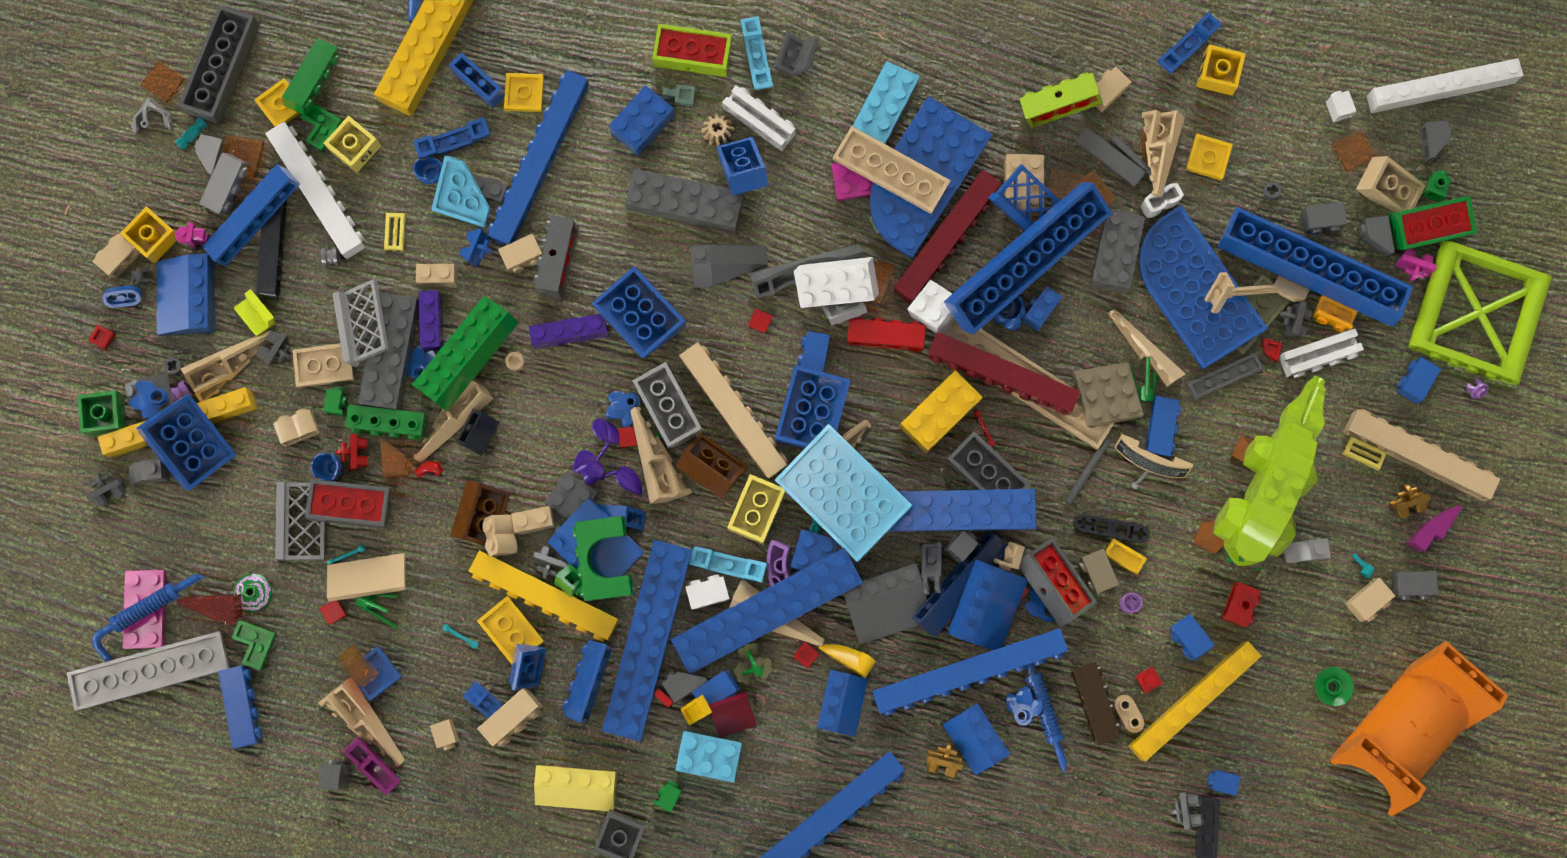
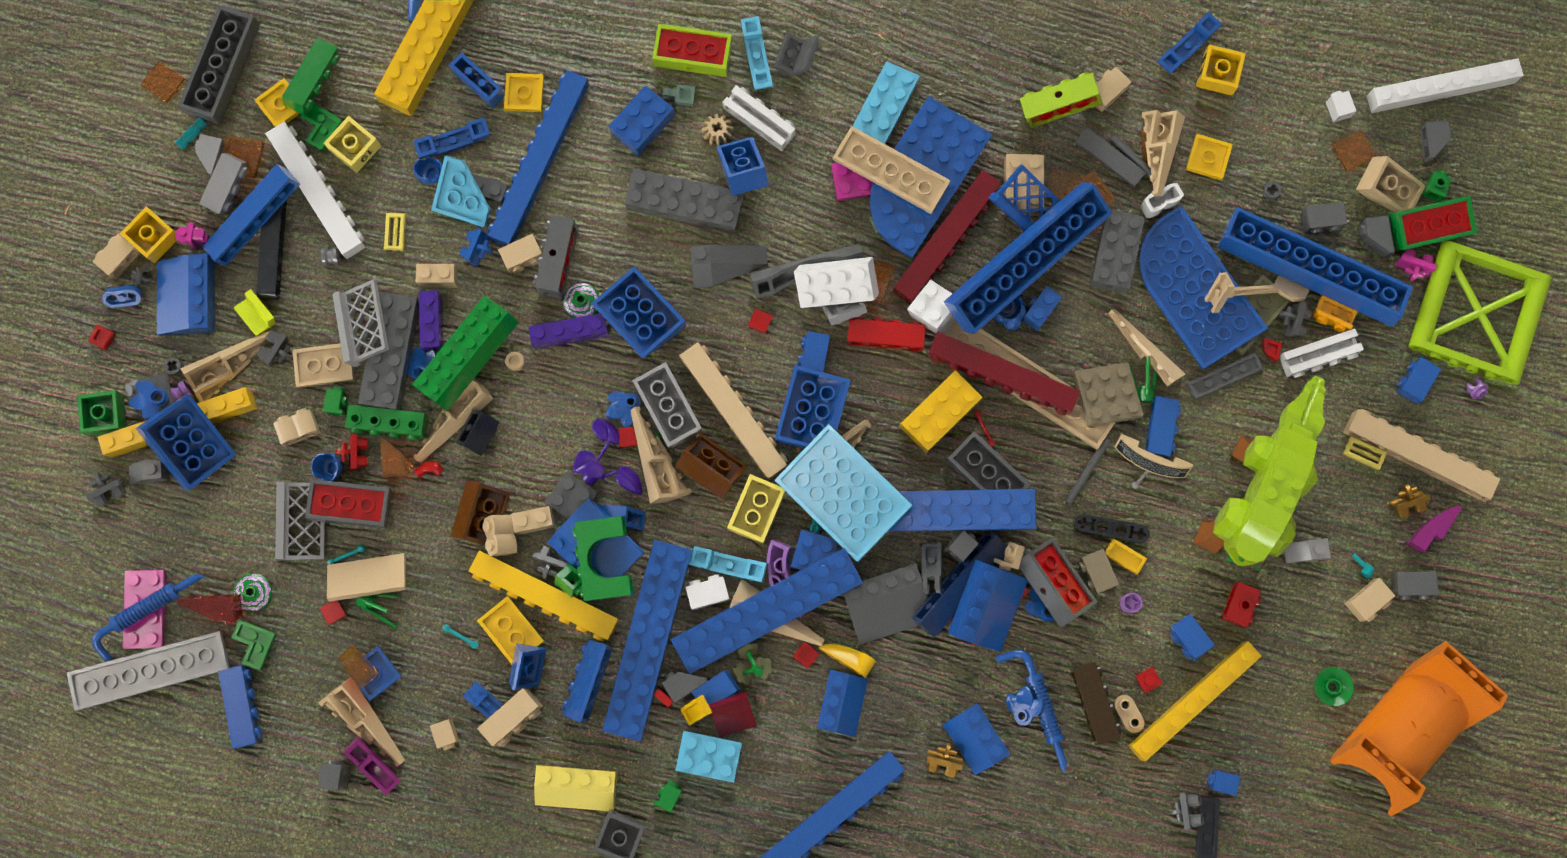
light grey helmet [131,97,174,135] -> none
blue brick [872,628,1068,716] -> none
none -> dish [563,283,600,318]

